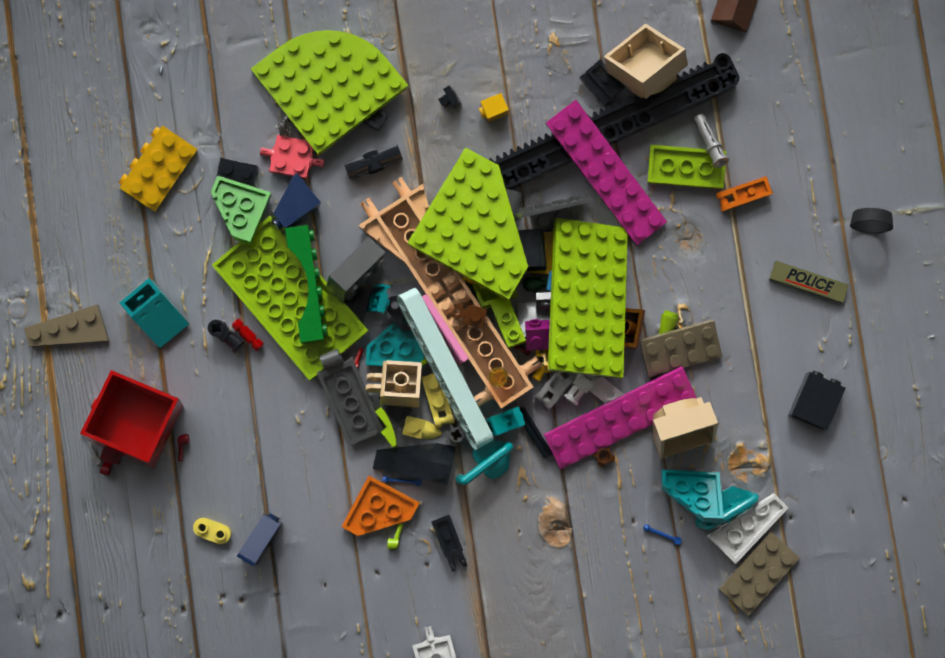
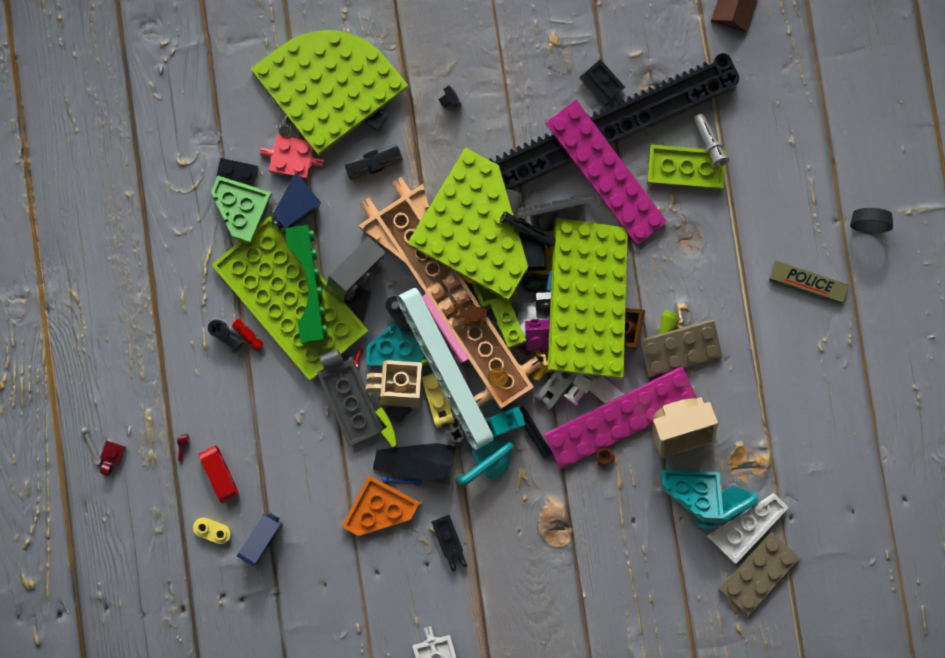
dark tan wing [24,305,110,347] -> none
red container [80,370,183,469] -> none
yellow bracket [118,125,197,212] -> none
teal slope [119,278,190,349] -> none
teal plate [367,284,391,314] -> none
lime hand [387,523,403,550] -> none
light yellow plate [402,416,442,439] -> none
yellow brick [478,93,509,123] -> none
tan container [604,24,688,99] -> none
blue hinge [643,524,682,545] -> none
orange plate [716,176,773,212] -> none
black brick [788,370,846,431] -> none
none -> red beam [198,445,240,504]
none -> black pin [500,211,556,248]

